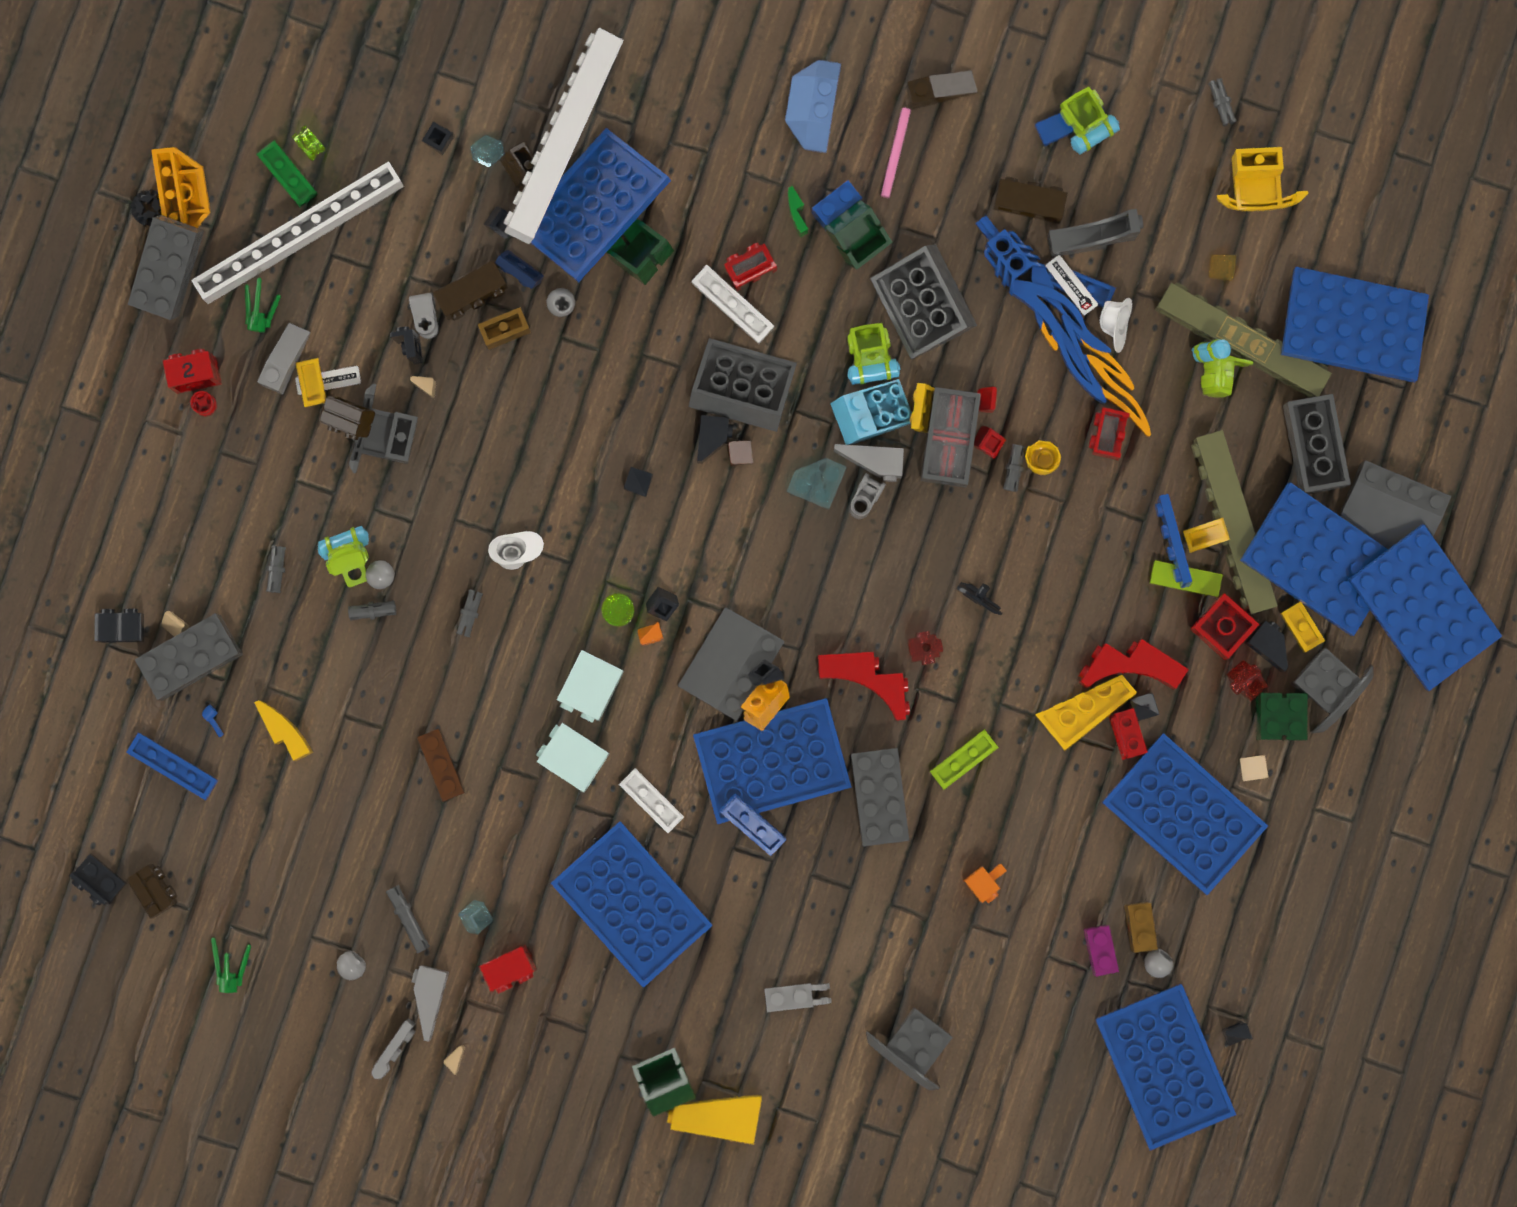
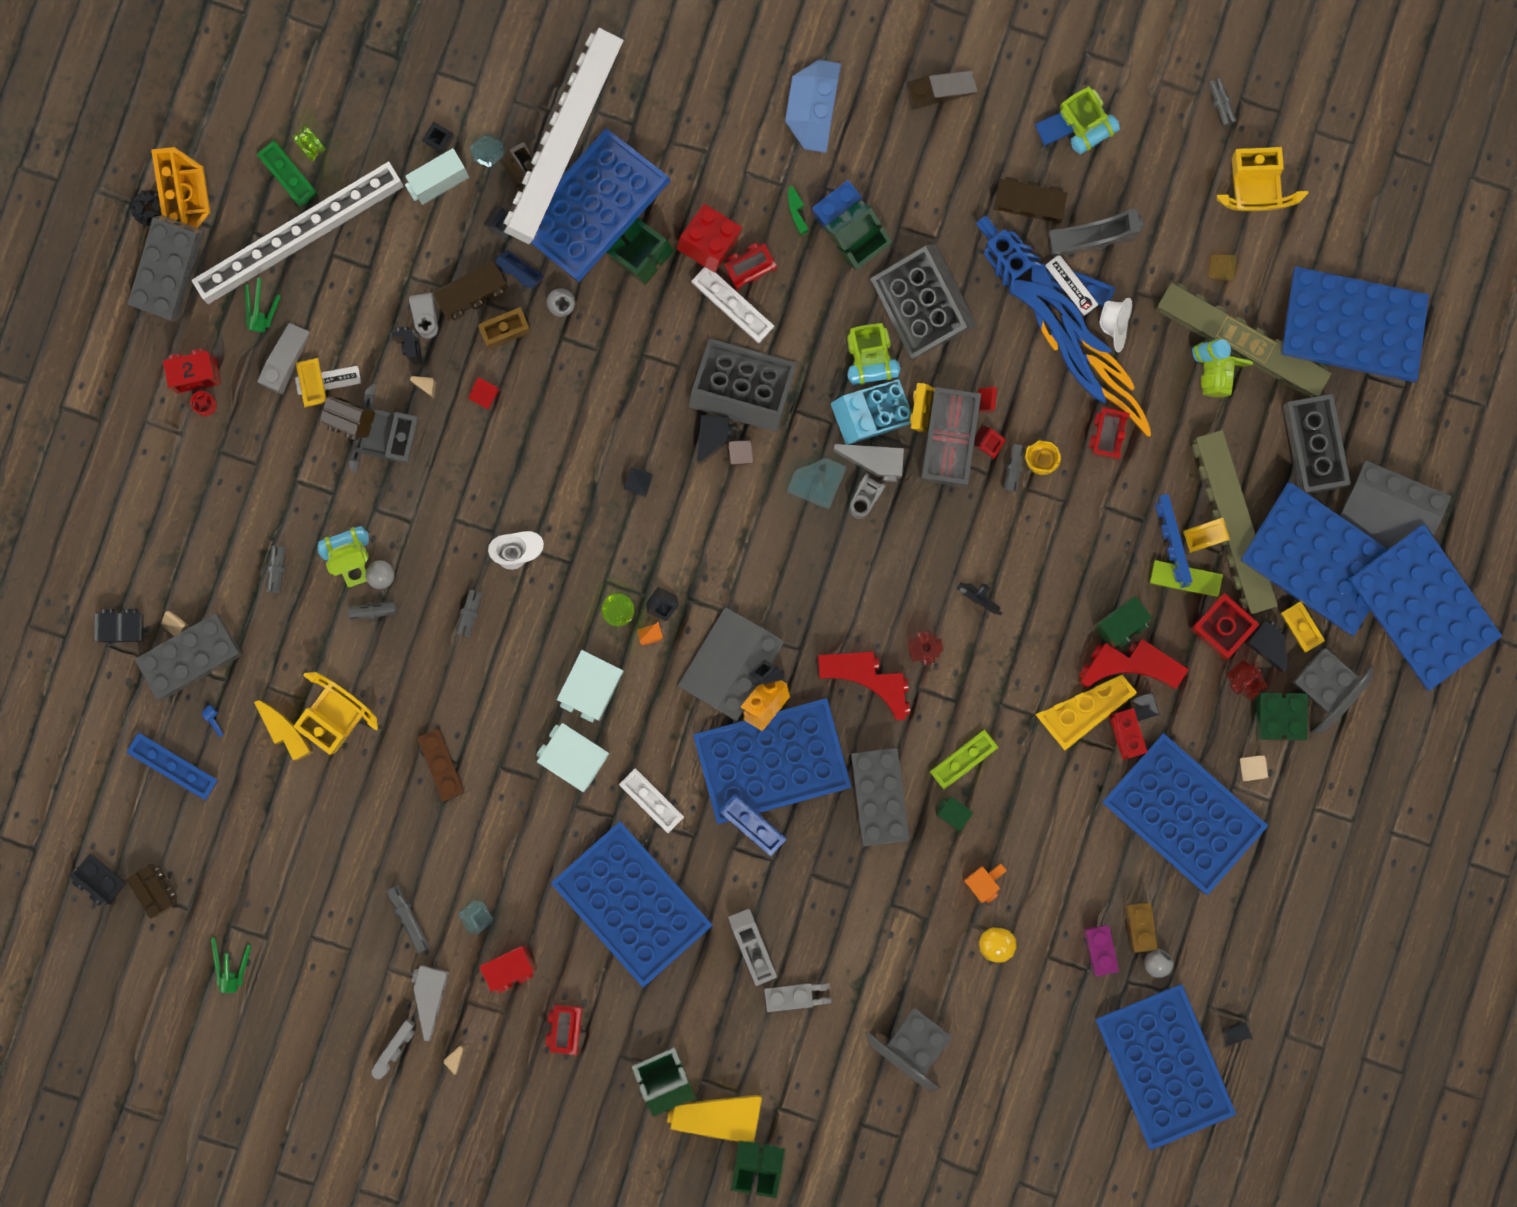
light grey piece [337,951,366,980] -> none
bright pink bar [881,108,911,198] -> none
none -> yellow piece [293,672,379,755]
none -> light aqua brick [405,148,469,205]
none -> red slope [468,377,499,410]
none -> red window [546,1004,583,1055]
none -> red brick [676,203,743,273]
none -> light grey slope [728,908,777,986]
none -> dark green piece [730,1140,786,1198]
none -> dark green brick [936,796,973,832]
none -> yellow hair [979,927,1017,963]
none -> dark green piece [1094,596,1152,649]

